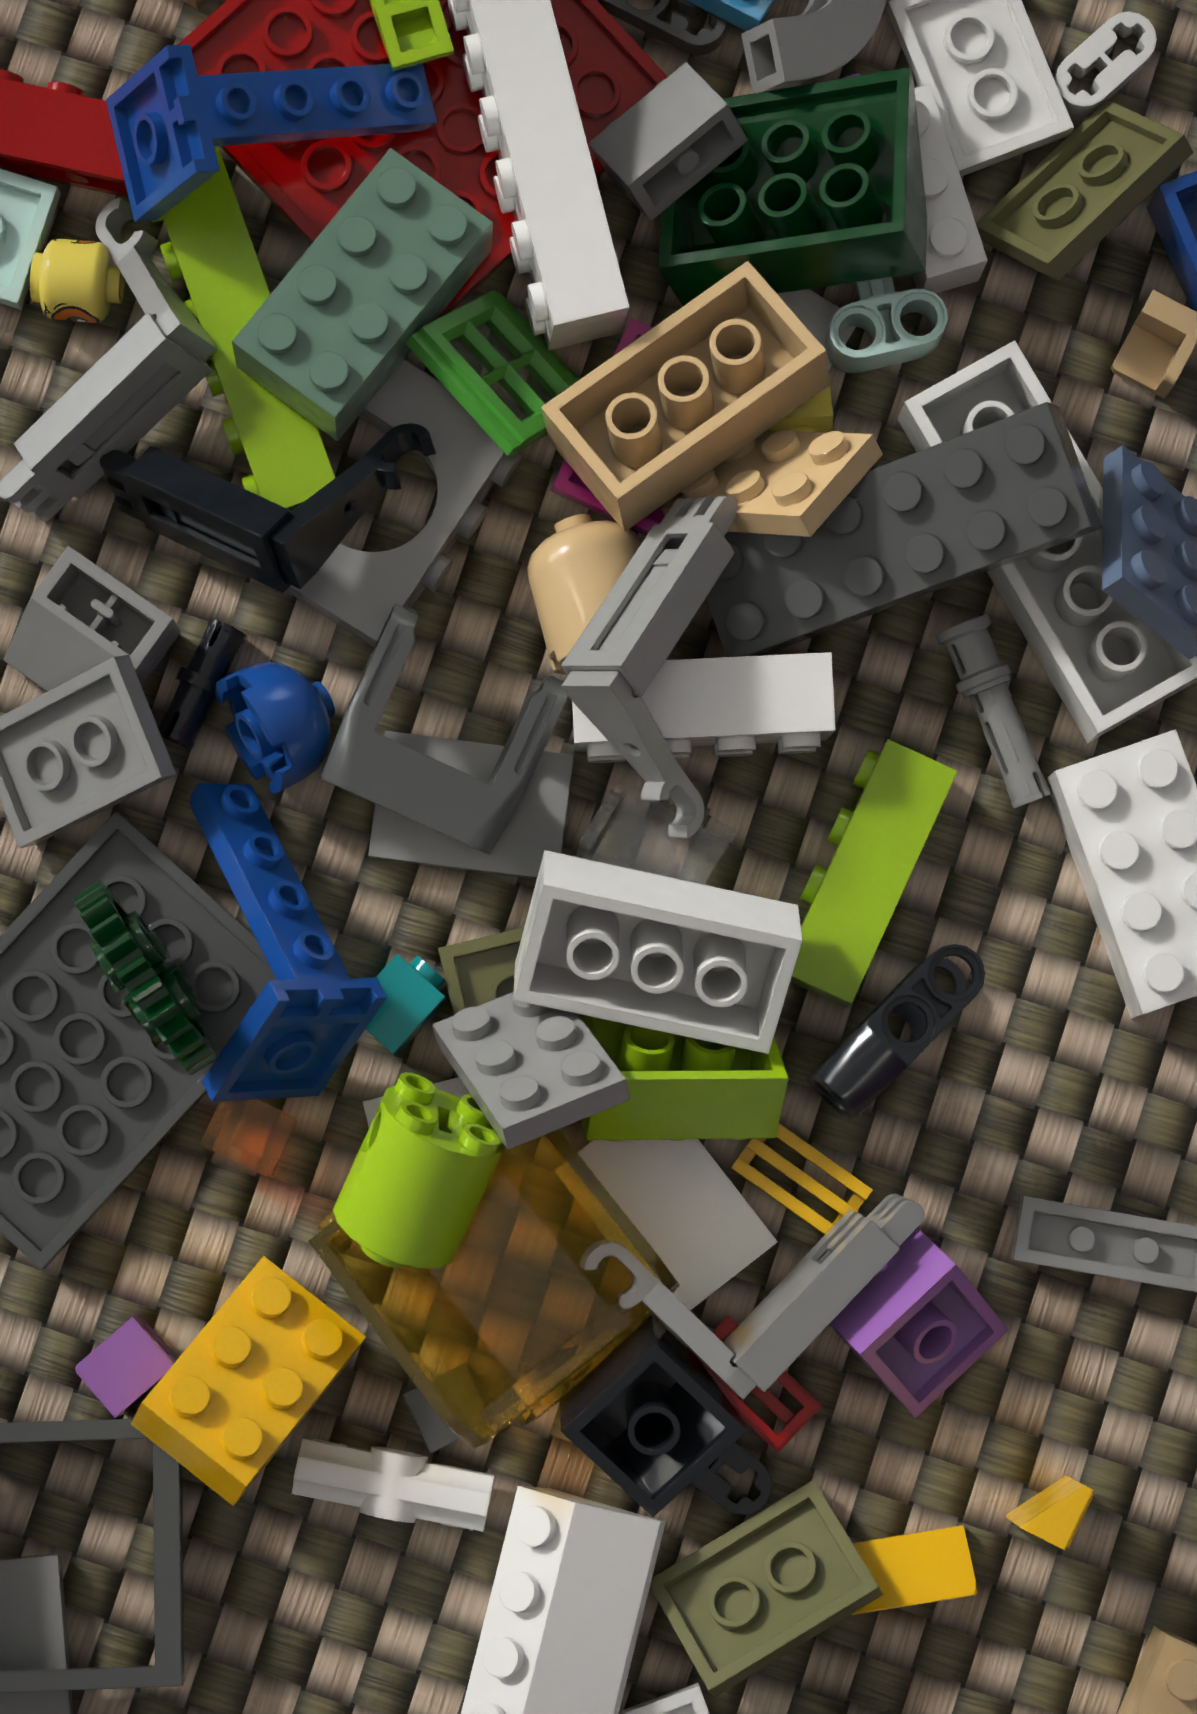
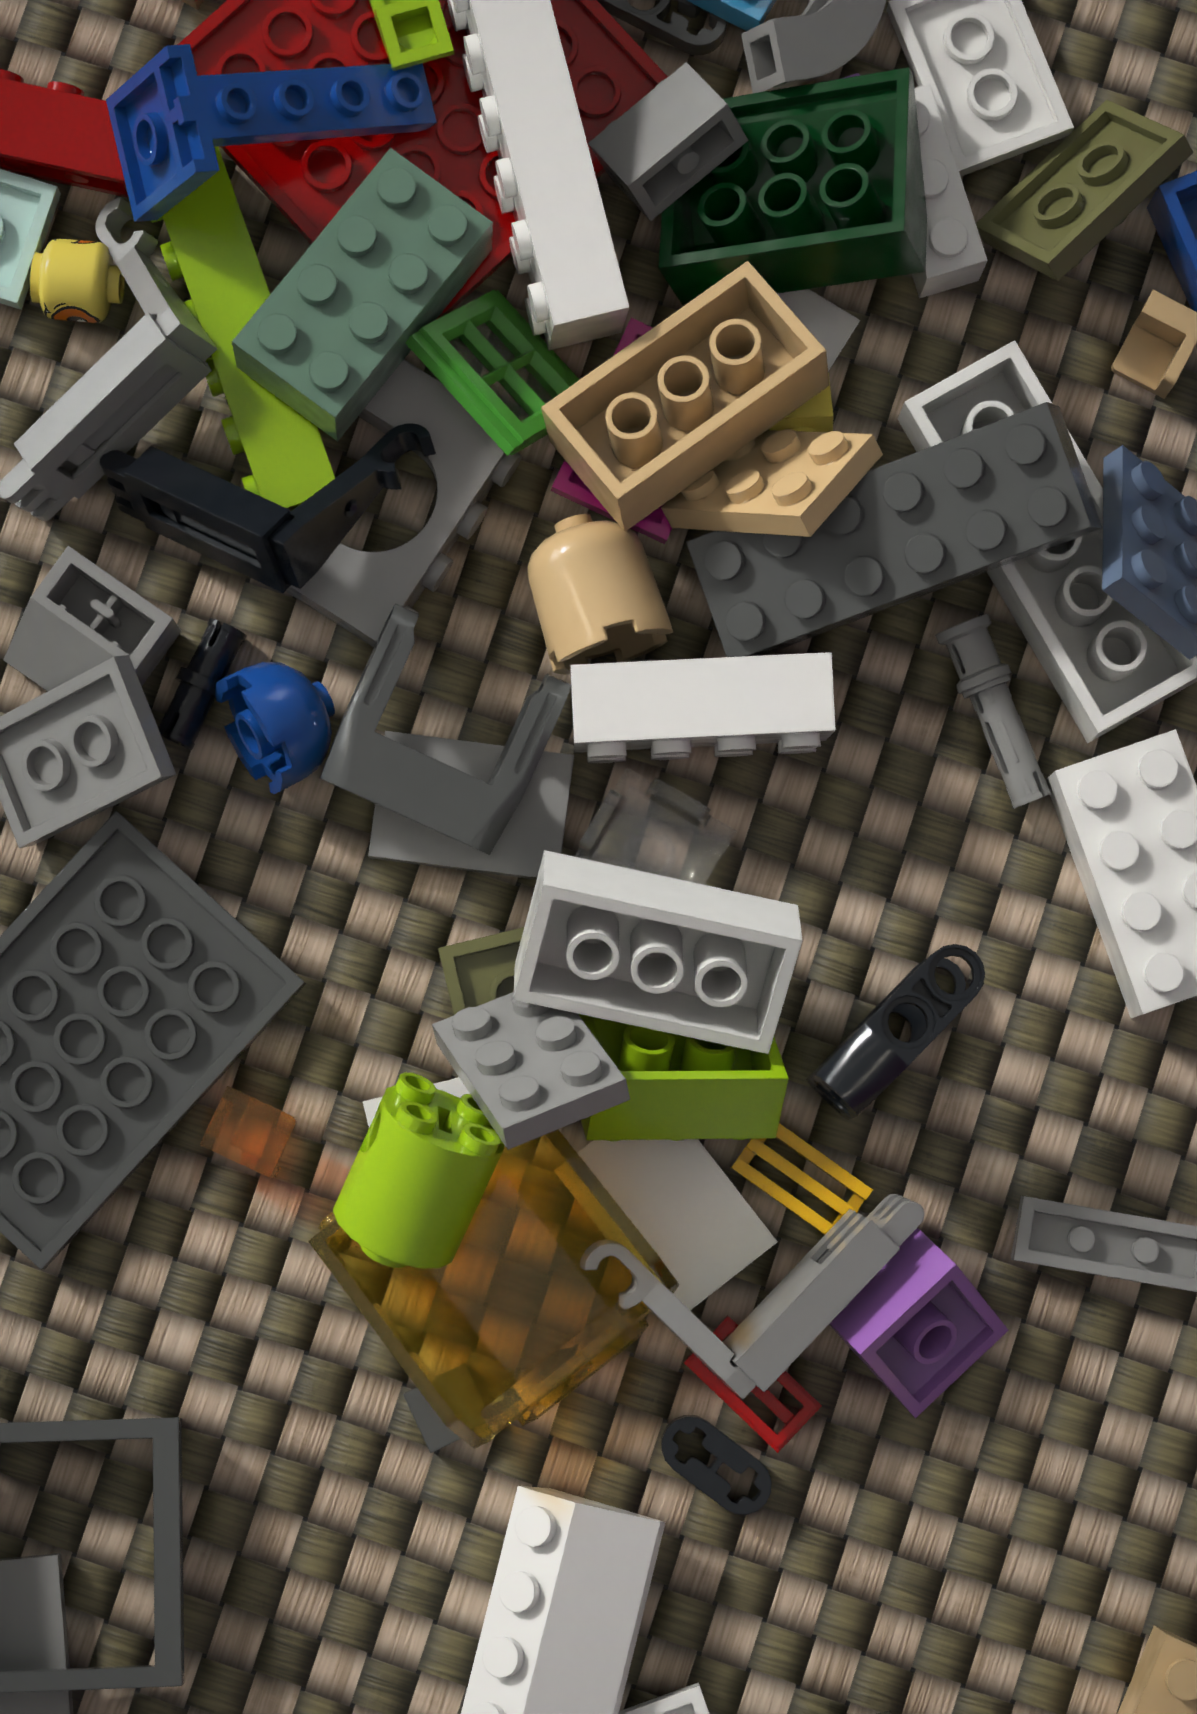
dark green gear [73,880,219,1075] -> none
medium lavender panel [75,1315,178,1418] -> none
yellow brick [131,1256,366,1506] -> none
blue bracket [190,783,387,1102] -> none
white piece [291,1437,494,1532] -> none
teal brick [365,954,448,1057] -> none
black slope [560,1315,747,1517] -> none
light grey hinge [561,496,738,838] -> none
olive plate [650,1480,883,1698] -> none
lime brick [790,739,958,1008] -> none
light aqua beam [825,277,948,373] -> none
yellow slope [851,1525,978,1615] -> none
yellow slope [1005,1475,1094,1550] -> none
white beam [1054,11,1157,116] -> none

